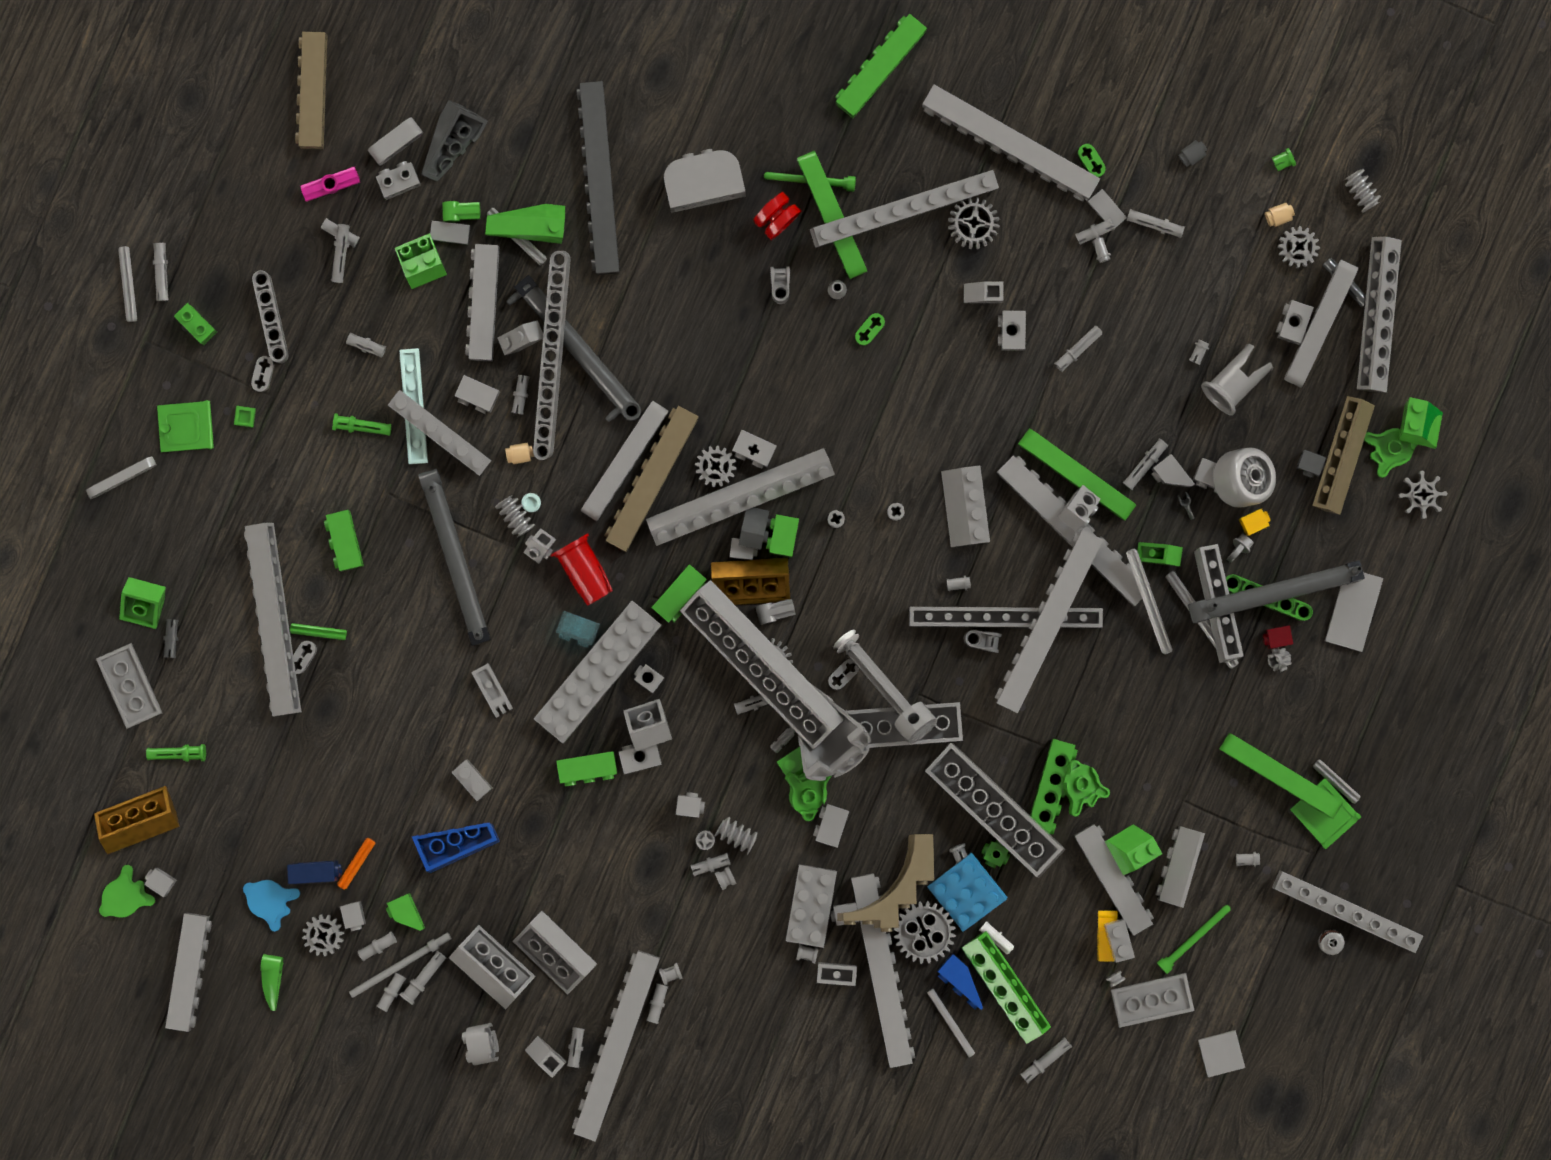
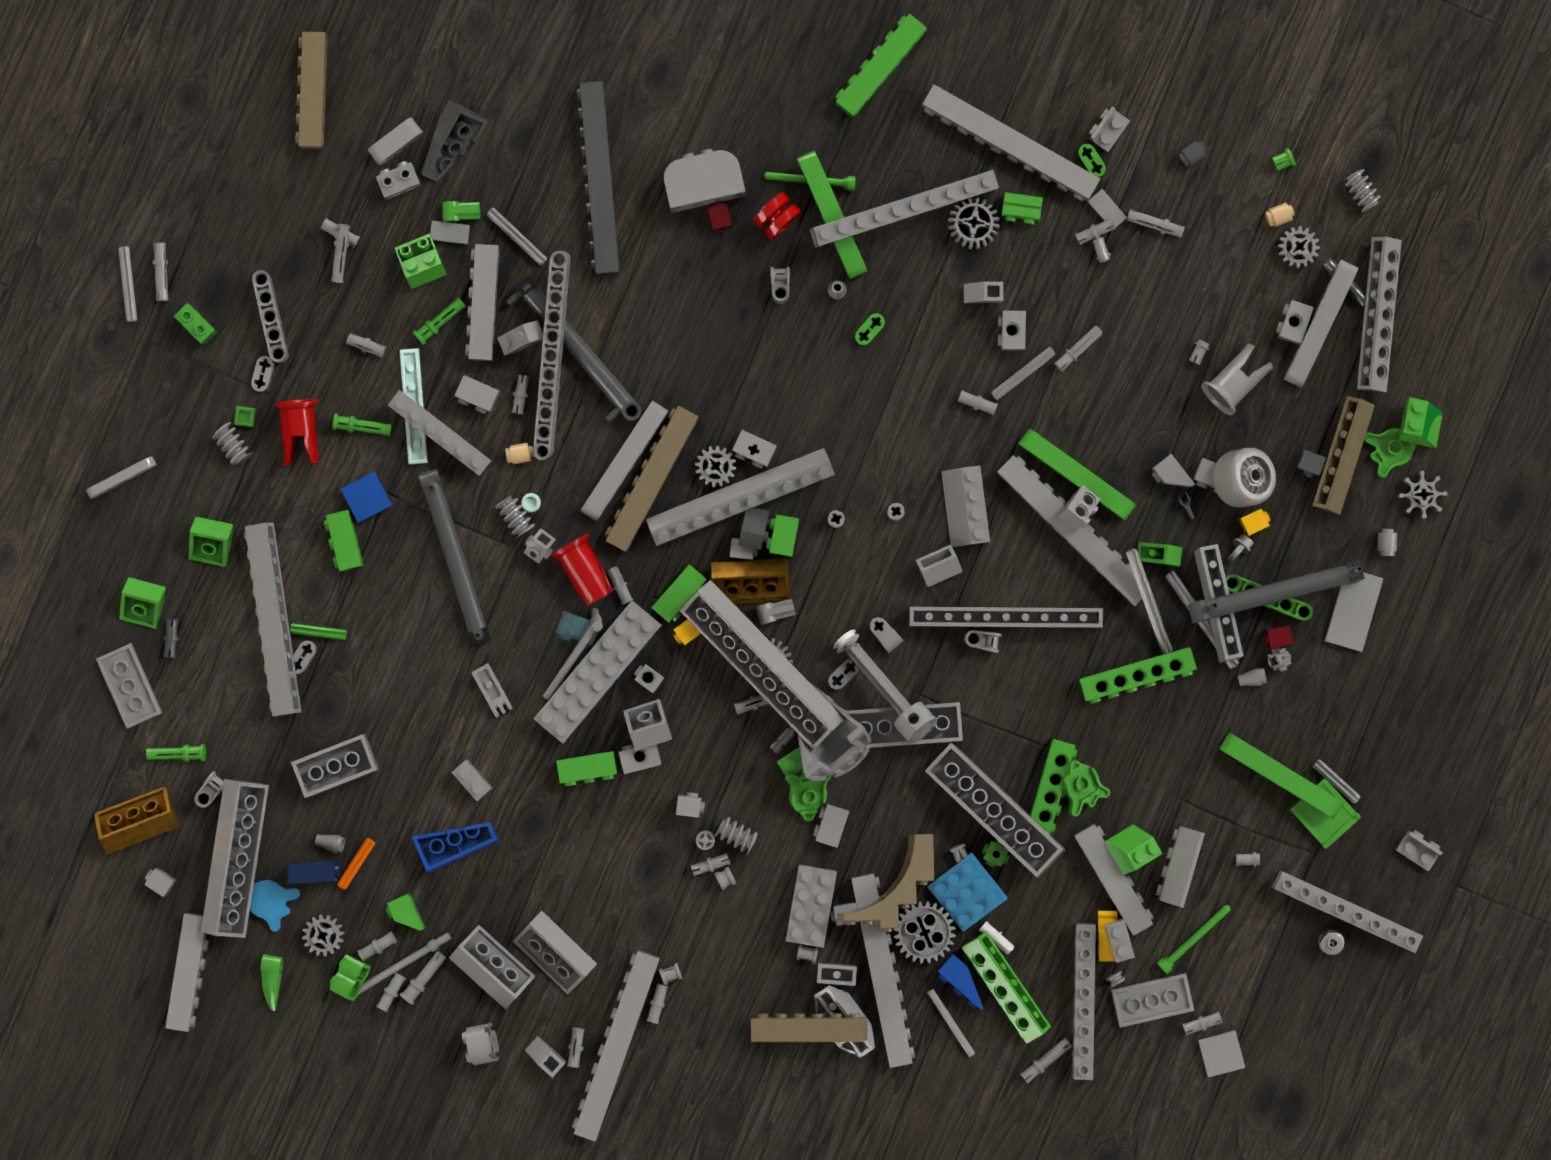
bright green tile [99,865,155,917] -> none
bright green container [157,400,214,452] -> none
dark pink piece [300,167,360,202] -> none
light grey brick [340,901,366,931] -> none
bright green wedge [485,204,565,244] -> none
light grey pin [947,575,971,591] -> none
light grey brick [995,529,1103,713] -> none
light grey pin [1123,438,1168,490] -> none
none -> bright green slope [188,517,233,567]
none -> light grey piece [195,771,224,808]
none -> light grey brick [201,779,269,938]
none -> light grey piece [212,422,253,465]
none -> red piece [274,399,320,465]
none -> light grey brick [291,734,379,798]
none -> light grey cone [315,834,345,853]
none -> bright green brick [330,955,371,1001]
none -> blue tile [341,471,393,523]
none -> bright green pin [413,298,466,345]
none -> light grey bar [543,608,603,700]
none -> light grey axle [608,567,633,605]
none -> yellow brick [673,619,701,645]
none -> dark red brick [708,201,732,232]
none -> dark tan brick [751,1013,868,1042]
none -> light grey wedge [814,985,875,1058]
none -> light grey piece [869,617,903,653]
none -> light grey brick [916,544,963,587]
none -> light grey pin [958,390,998,415]
none -> light grey axle [991,347,1055,400]
none -> bright green brick [1001,192,1043,225]
none -> light grey brick [1072,923,1096,1080]
none -> bright green brick [1078,647,1197,704]
none -> light grey bracket [1089,106,1130,153]
none -> light grey pin [1182,1011,1223,1036]
none -> light grey cone [1238,667,1267,686]
none -> light grey brick [1377,529,1397,556]
none -> light grey bracket [1395,830,1443,871]

